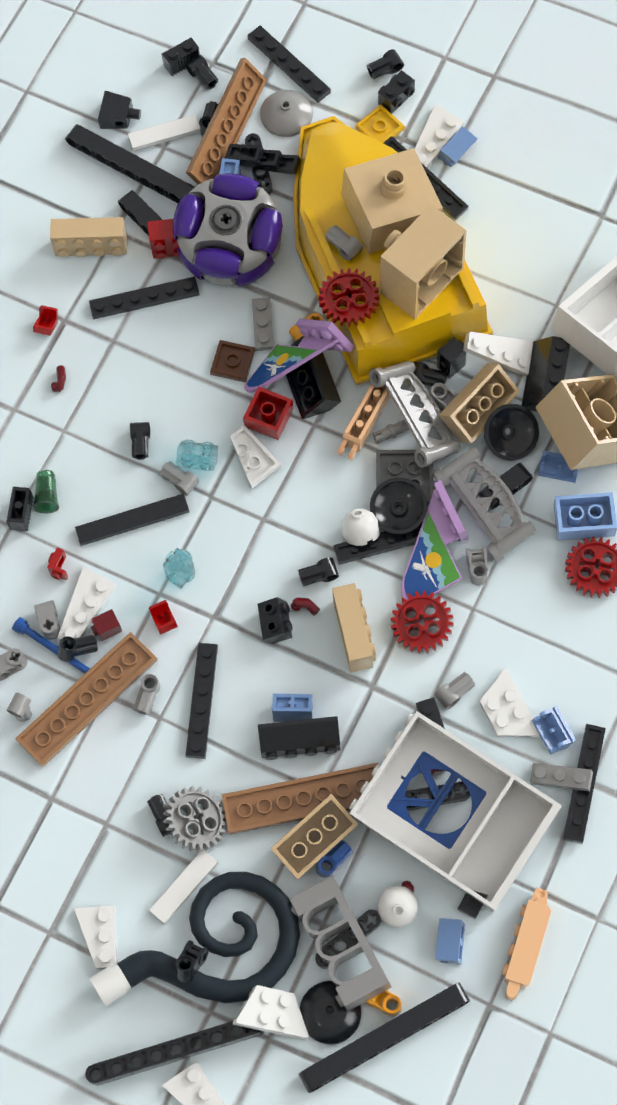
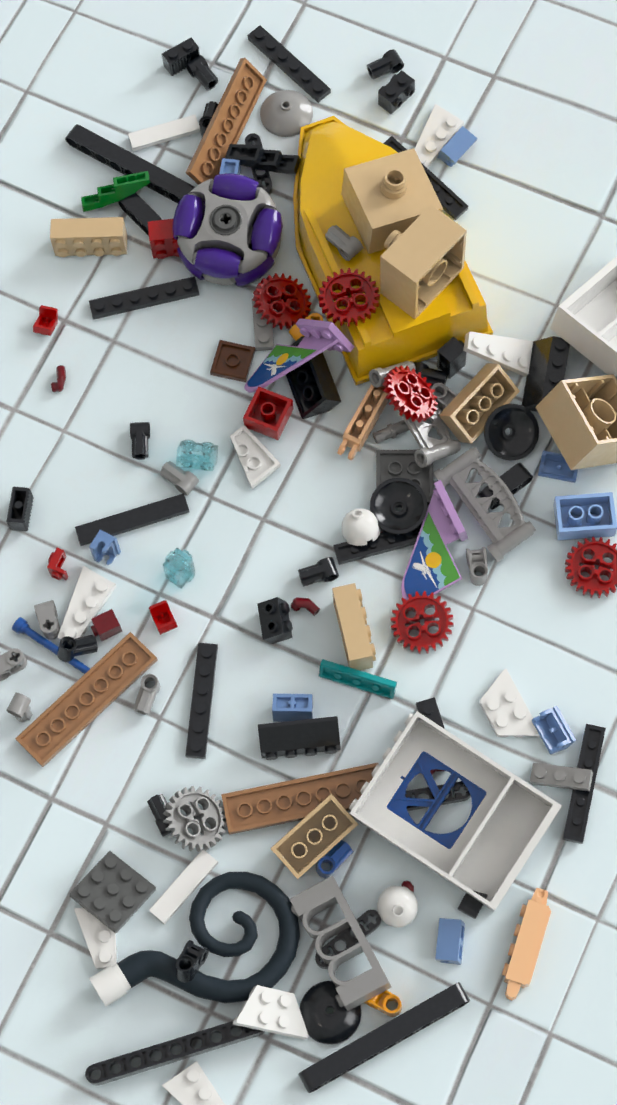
clear green plant [33,470,59,514] -> none
black torso [98,91,141,129] -> none
yellow tile [355,104,405,143] -> none
light grey piece [434,672,475,710] -> none
none -> dark grey plate [70,851,156,933]
none -> green slope [81,171,150,212]
none -> medium blue hinge [89,530,121,565]
none -> red gear [252,273,312,330]
none -> teal tile [319,659,397,699]
none -> red gear [382,365,438,423]

